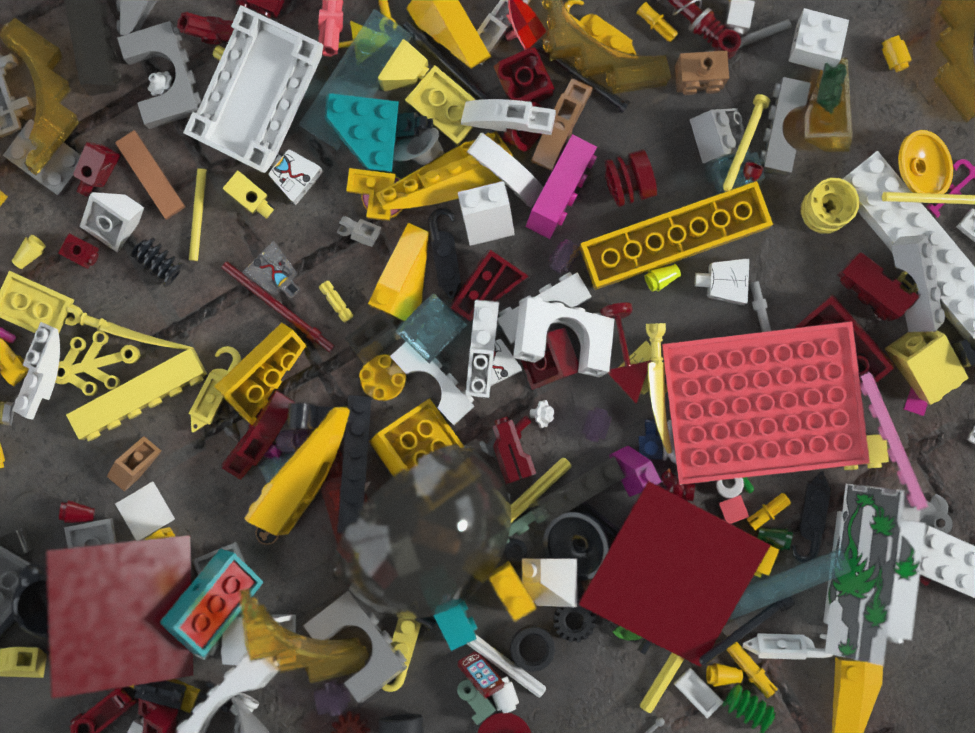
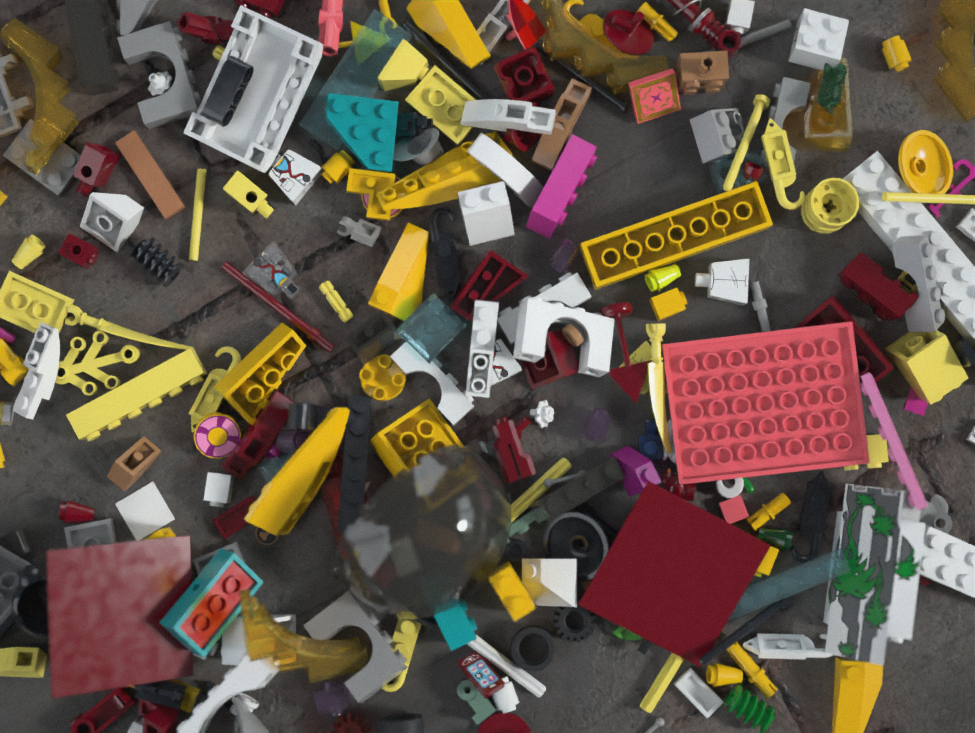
dark red wheel [604,149,657,207] -> none
none -> tile [193,412,241,459]
none -> black beam [202,56,254,127]
none -> white brick [203,472,235,507]
none -> dark red tile [212,495,256,540]
none -> yellow brick [321,150,355,184]
none -> light grey hinge [544,470,588,487]
none -> medium nougat tile [562,324,584,347]
none -> dark red shield [603,9,654,55]
none -> tile [628,68,681,124]
none -> yellow brick [649,288,687,321]
none -> light yellow plate [761,118,805,210]

